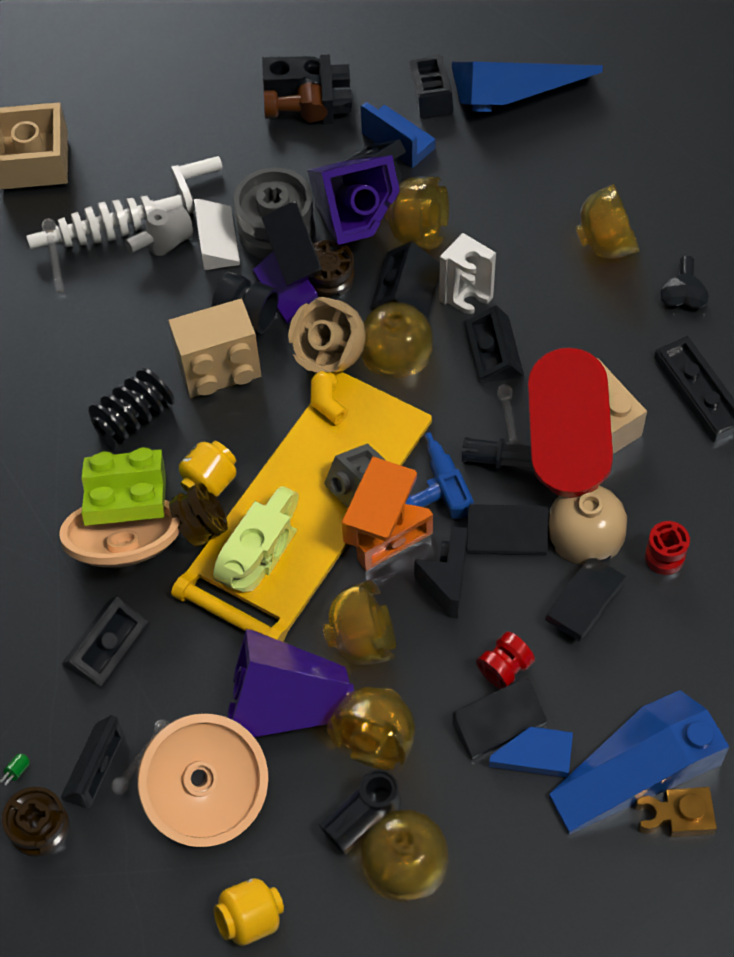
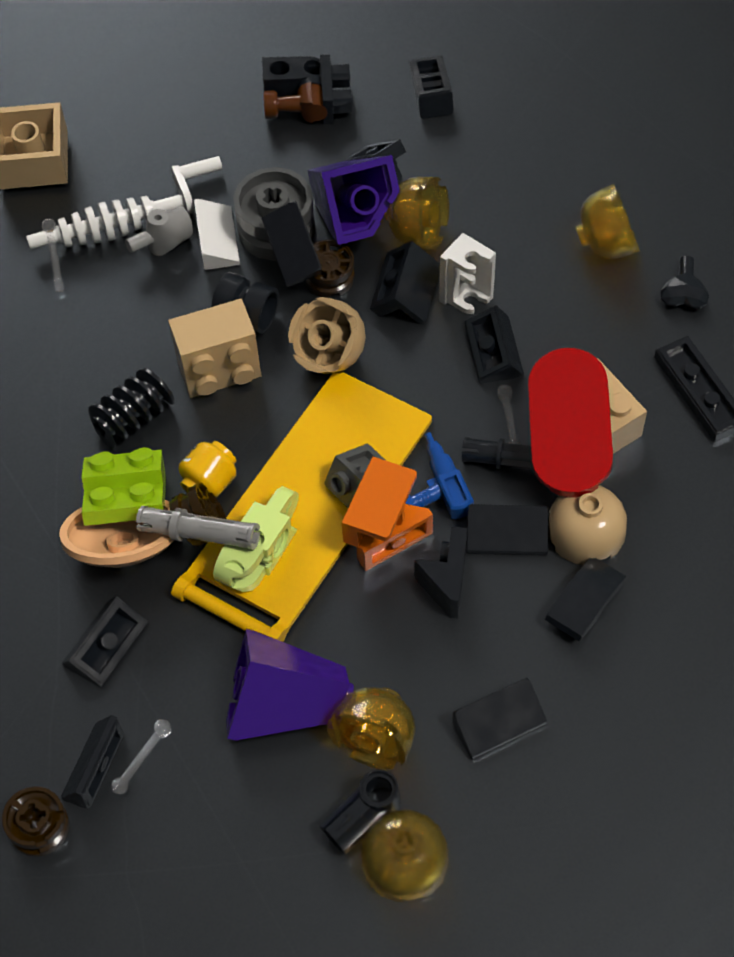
green piece [0,753,30,786] -> none
light nougat dish [137,714,268,847] -> none
yellow head [213,878,284,946] -> none
dark purple slope [253,251,318,324] -> none
yellow arm [311,371,348,425] -> none
clear yellow cylinder [323,580,397,666] -> none
blue panel [361,102,436,168] -> none
clear yellow cylinder [361,302,433,378] -> none
blue wedge [452,61,603,112] -> none
red wheel [476,631,535,689] -> none
blue tile [489,727,573,778] -> none
blue wedge [549,690,729,835] -> none
pearl gold plate [635,787,717,837] -> none
red wheel [644,521,690,575] -> none
none -> light grey pin [136,506,260,550]

